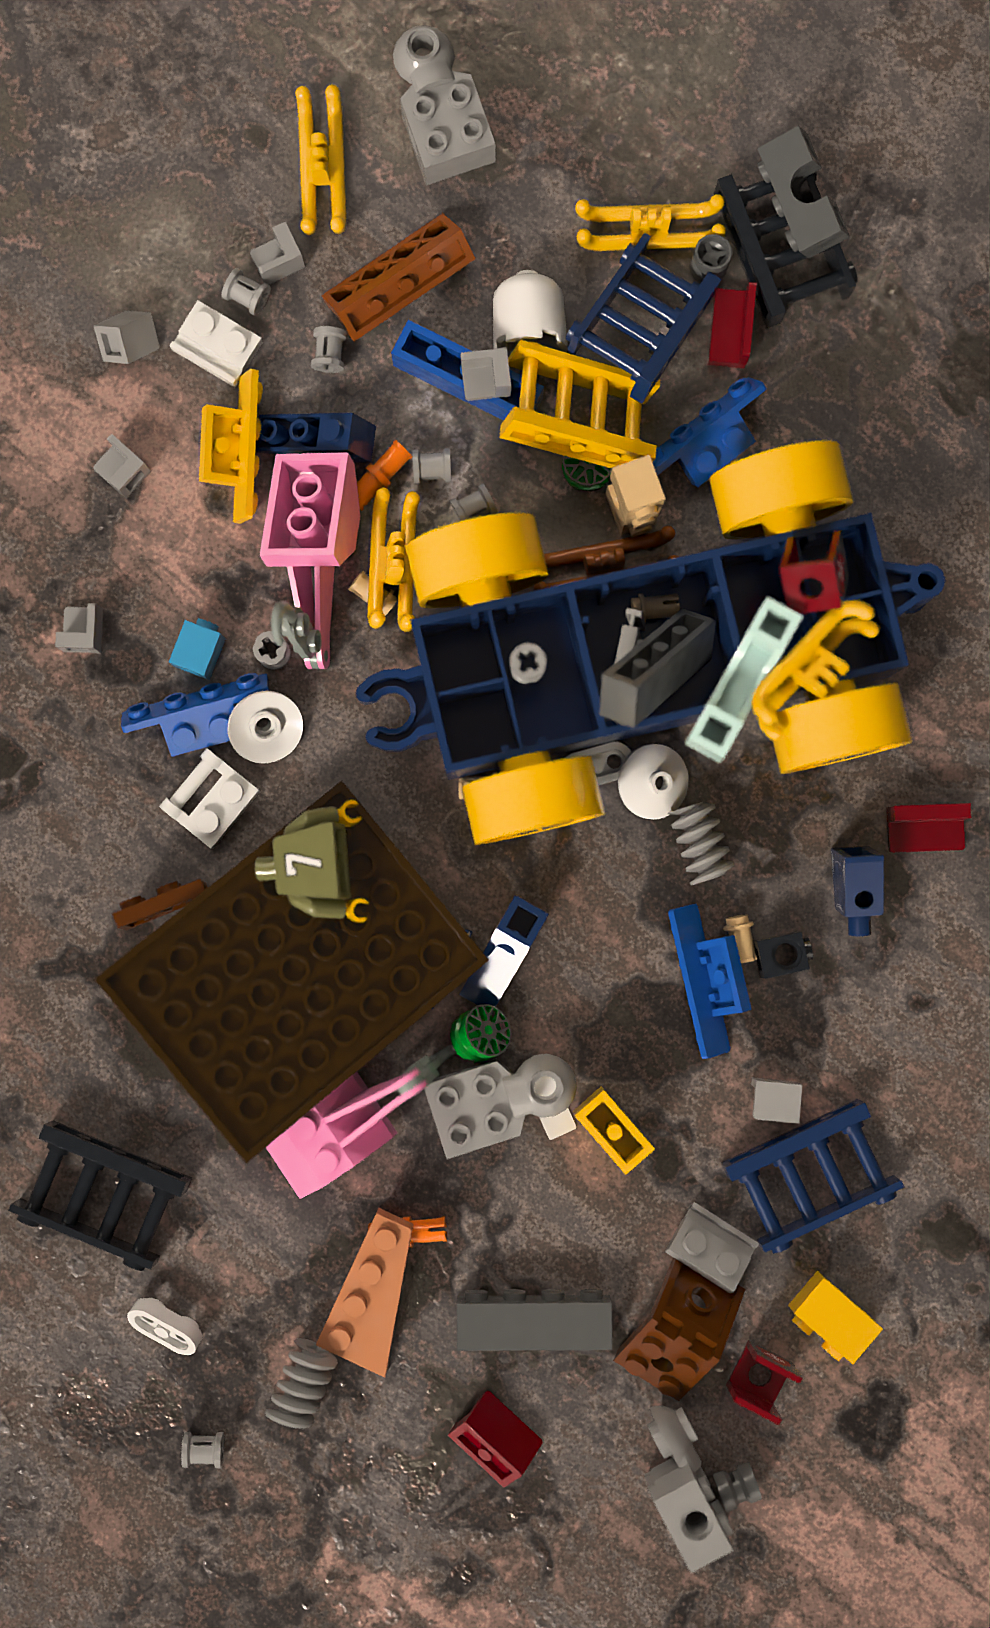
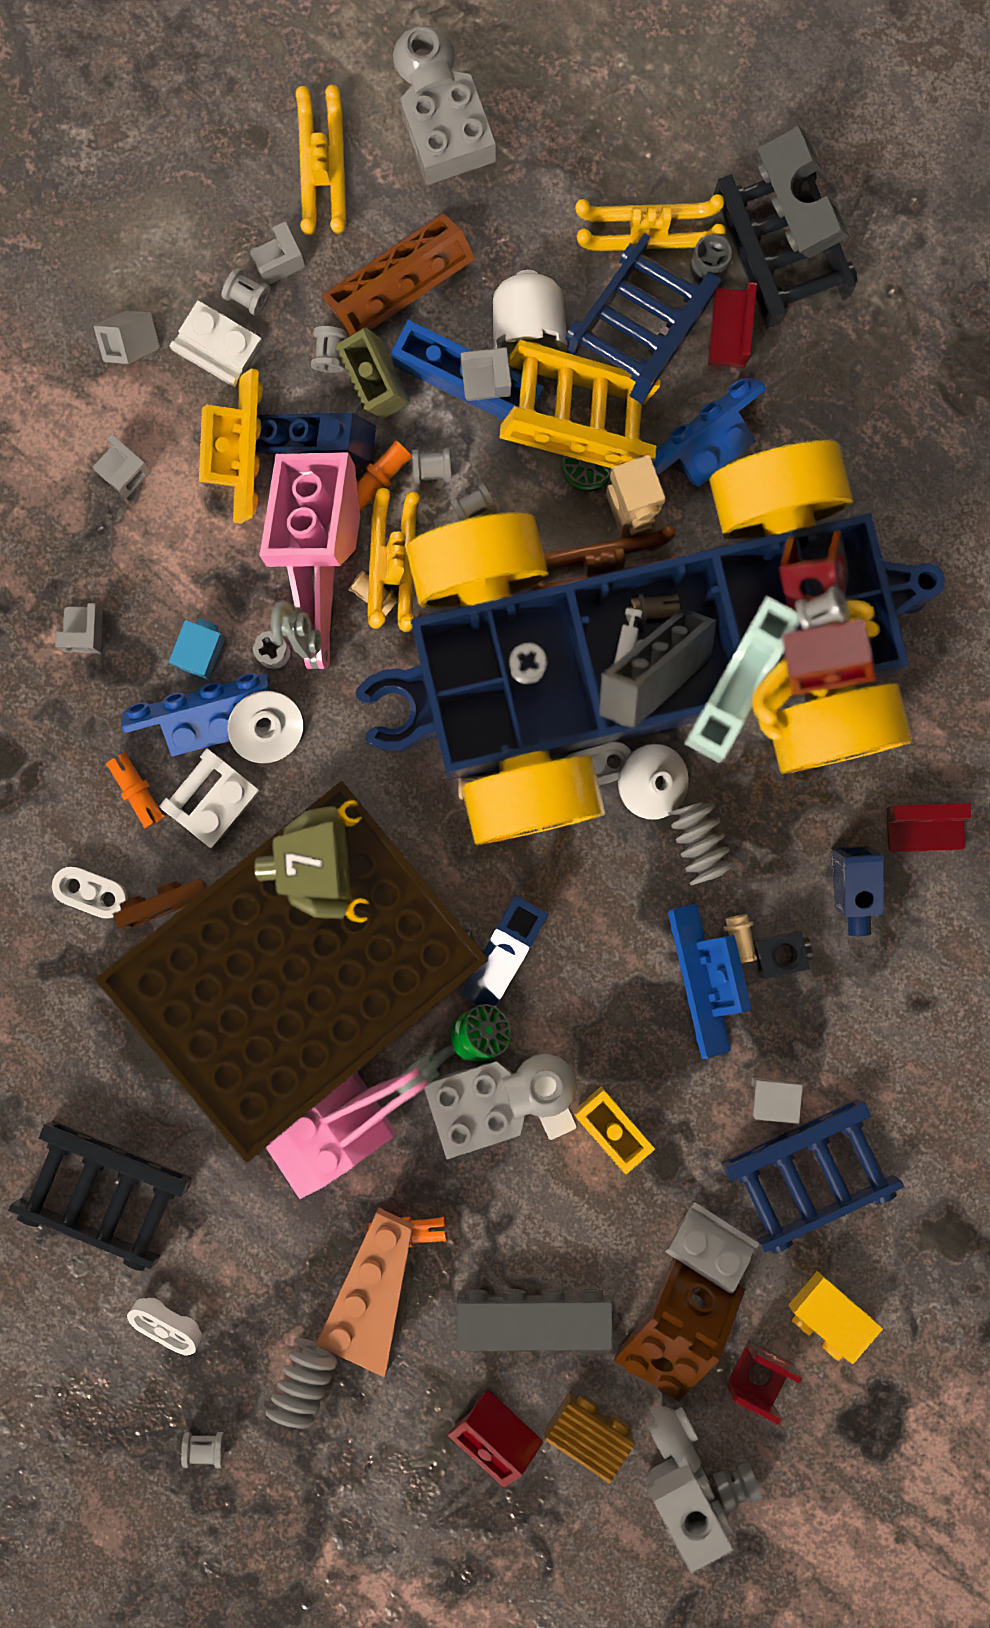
none -> white plate [52,867,128,918]
none -> orange pin [105,752,165,829]
none -> olive brick [336,328,410,419]
none -> pearl gold brick [544,1393,635,1483]
none -> dark red panel [782,619,875,695]
none -> light grey bush [796,586,850,630]

